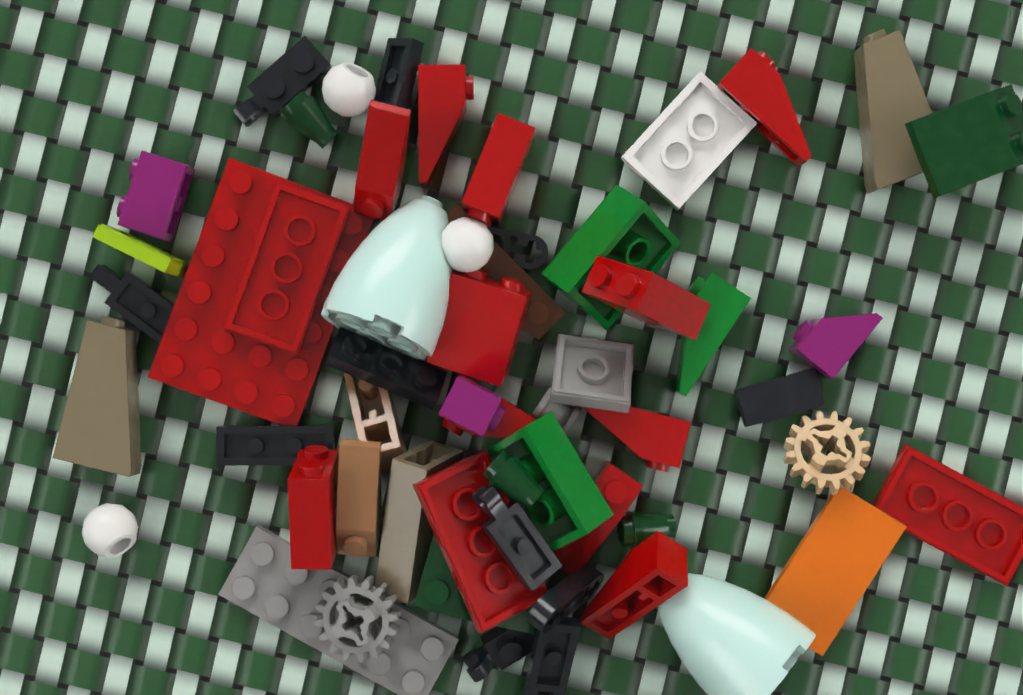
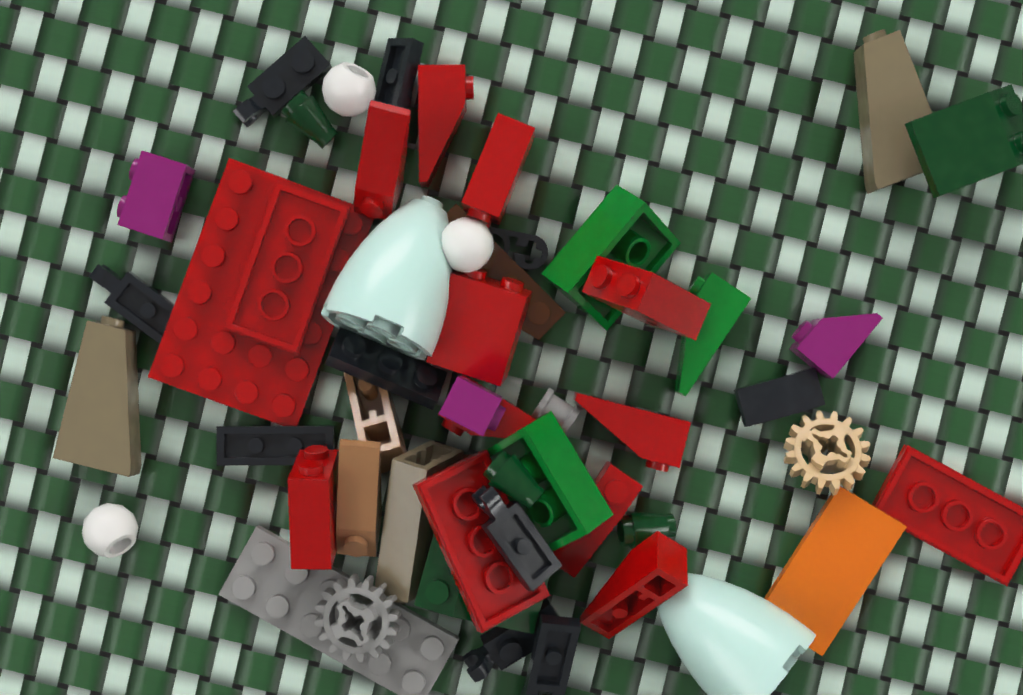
lime tile [92,224,189,278] -> none
black beam [526,563,604,634] -> none
light grey tile [550,334,634,413] -> none
white plate [621,71,757,210] -> none
red slope [717,48,812,167] -> none

